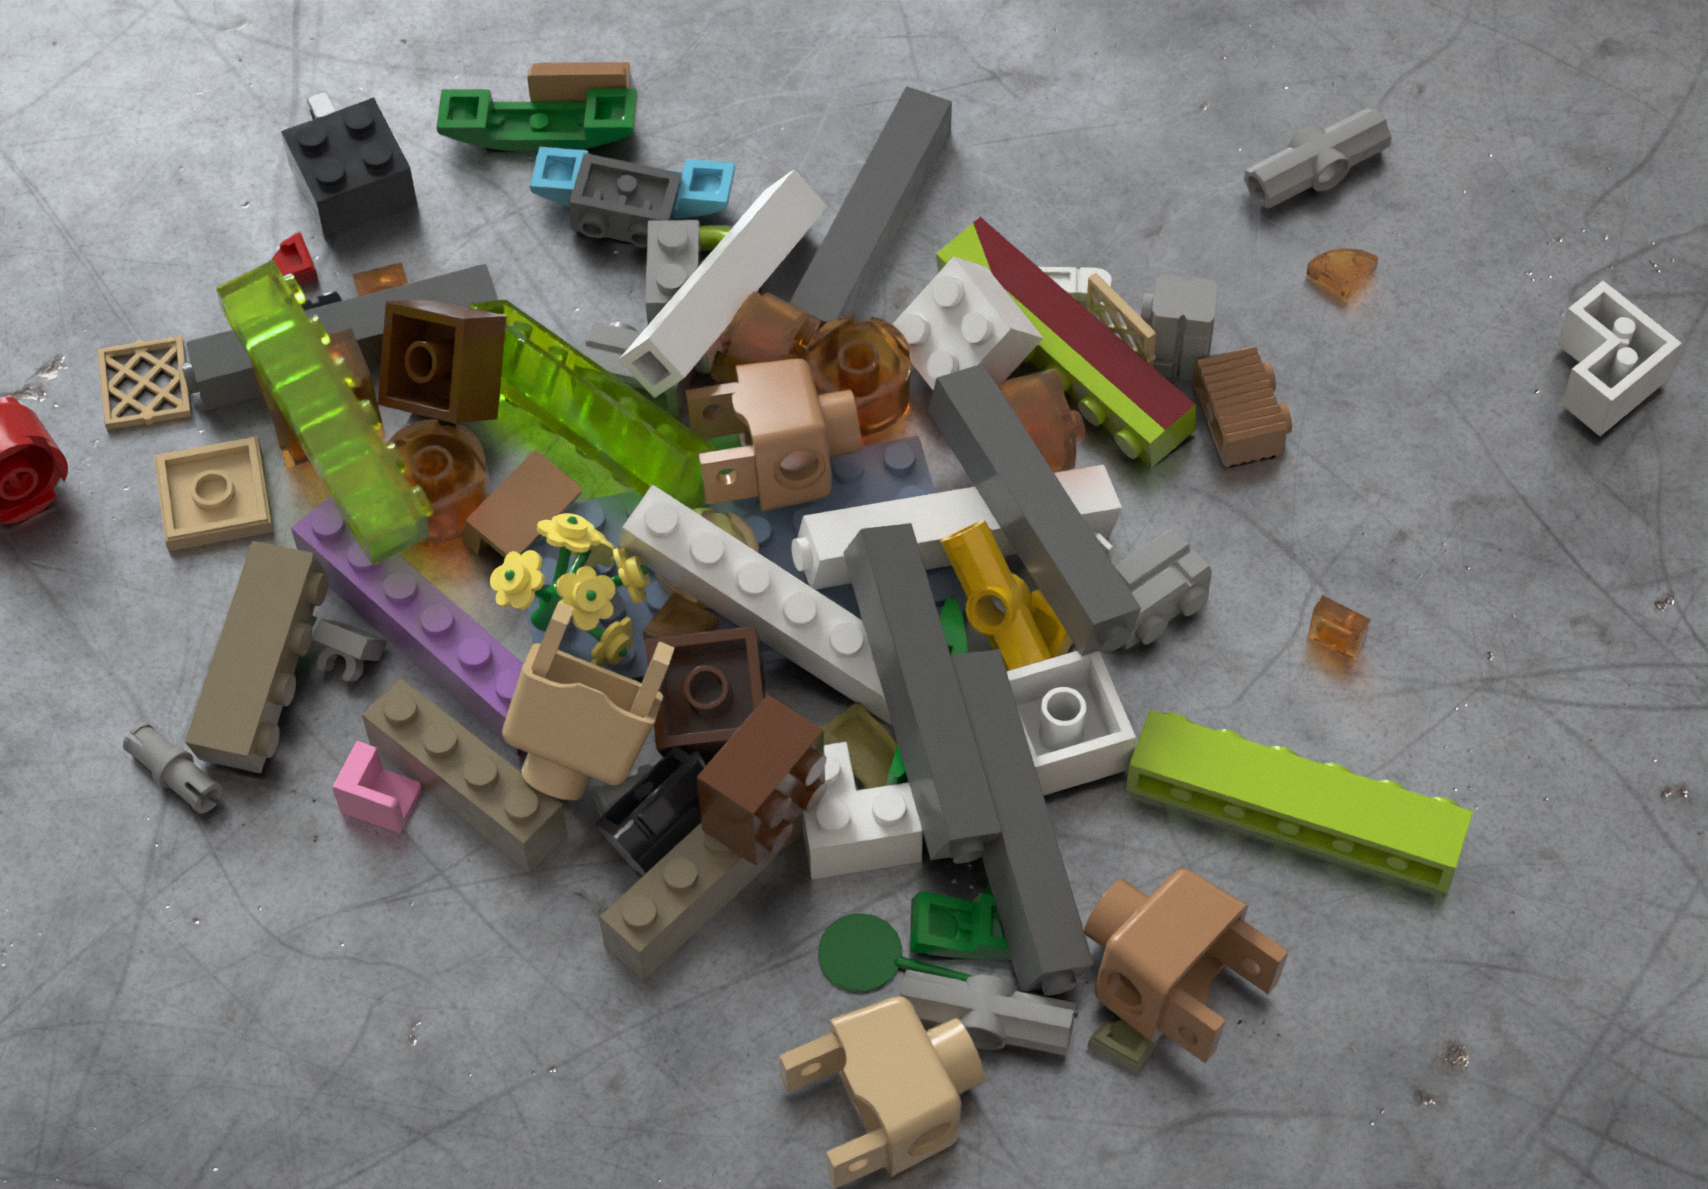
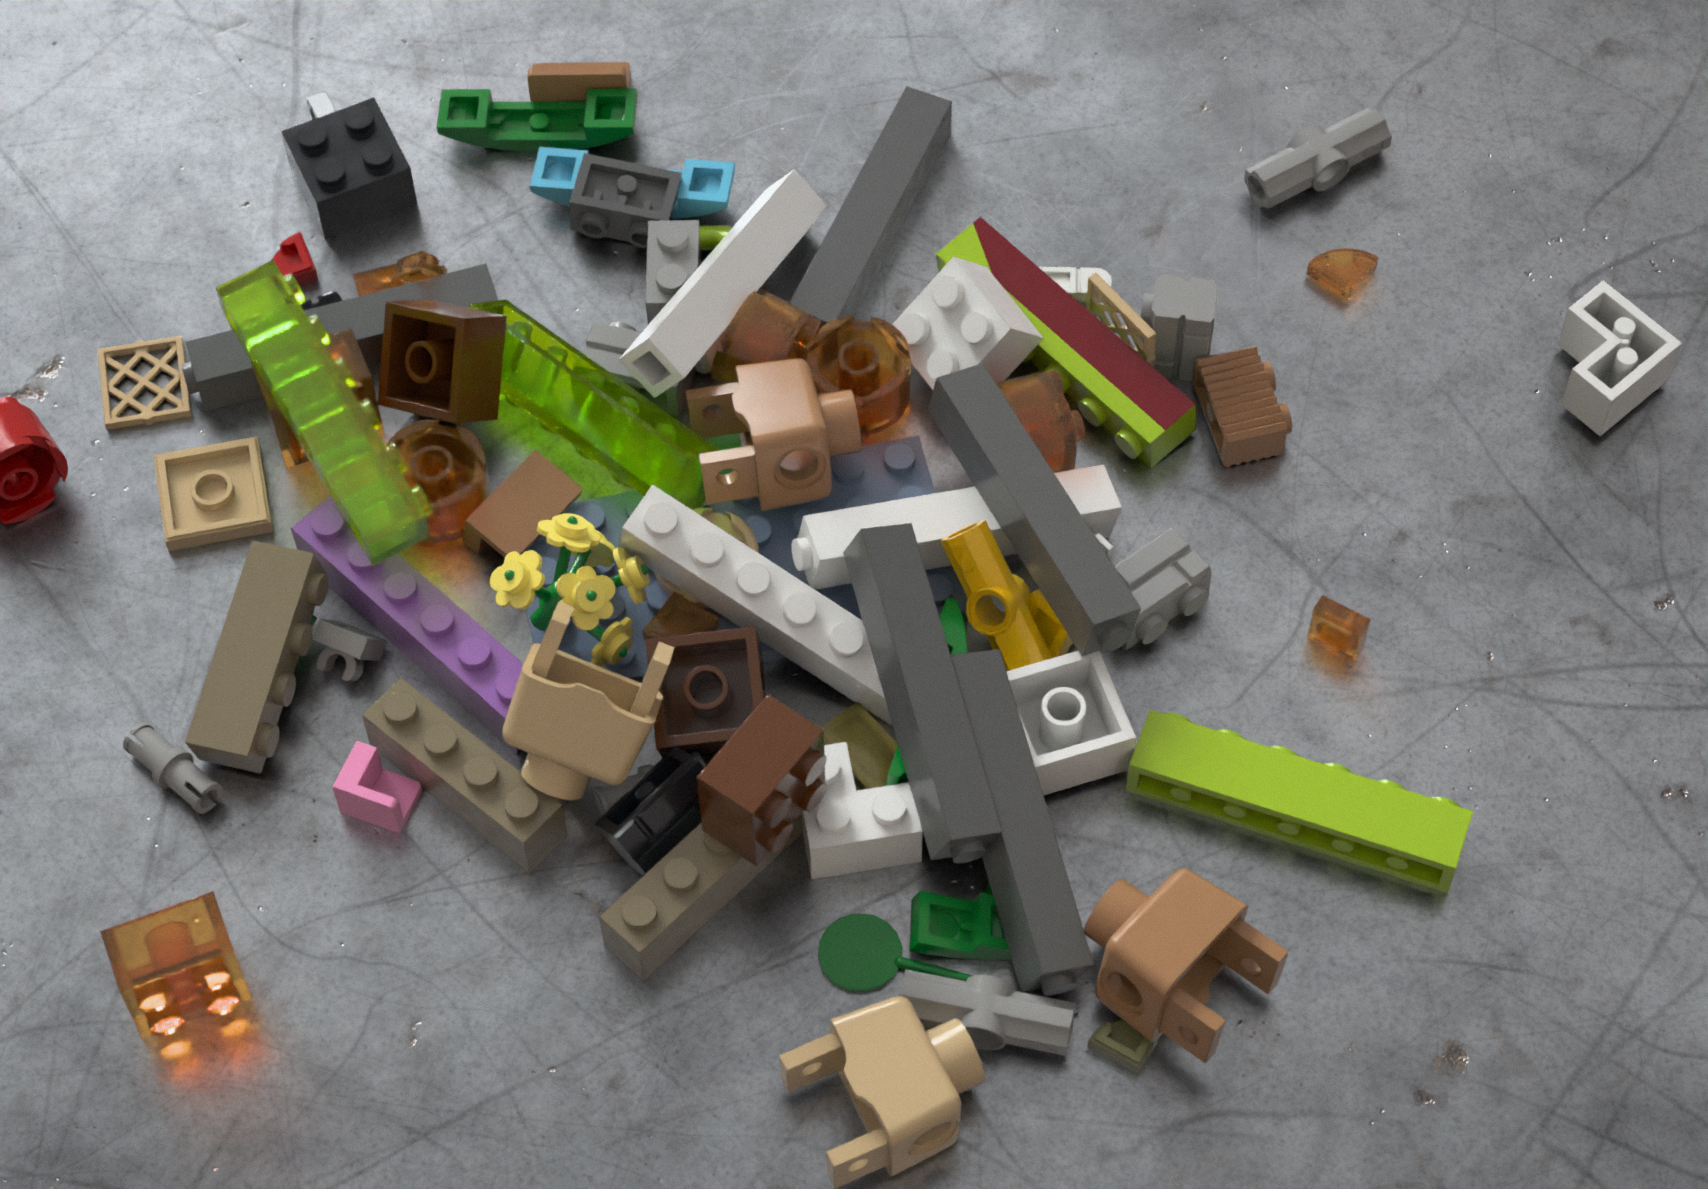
none -> clear orange brick [100,891,252,1038]
none -> clear orange tile [395,251,448,283]

